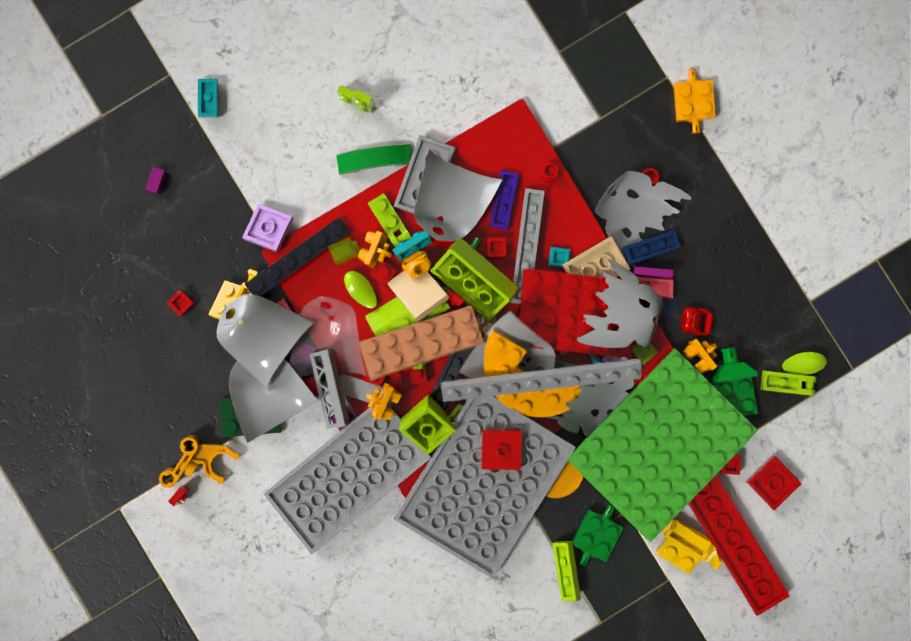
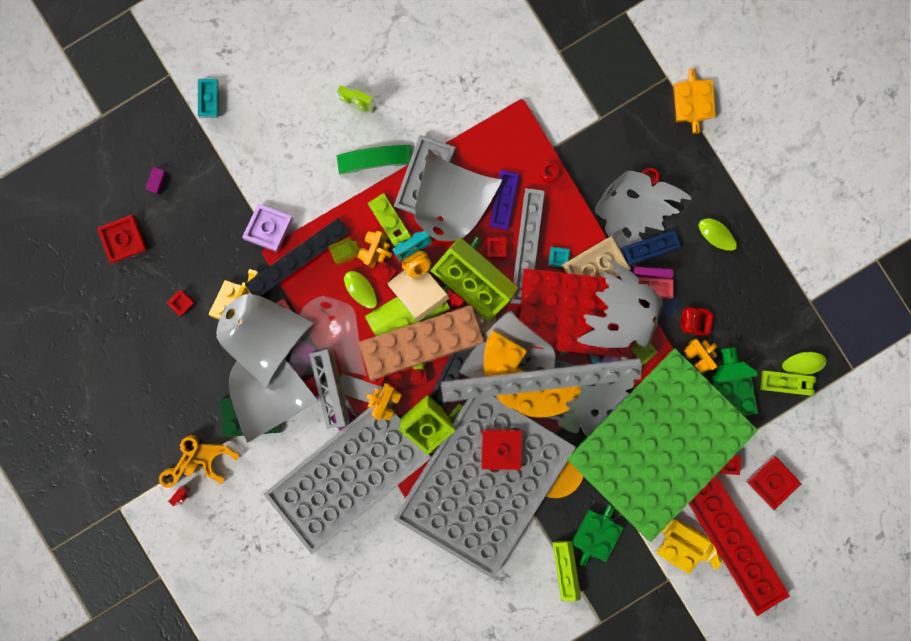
none -> red plate [97,214,148,264]
none -> lime arm [699,219,737,251]

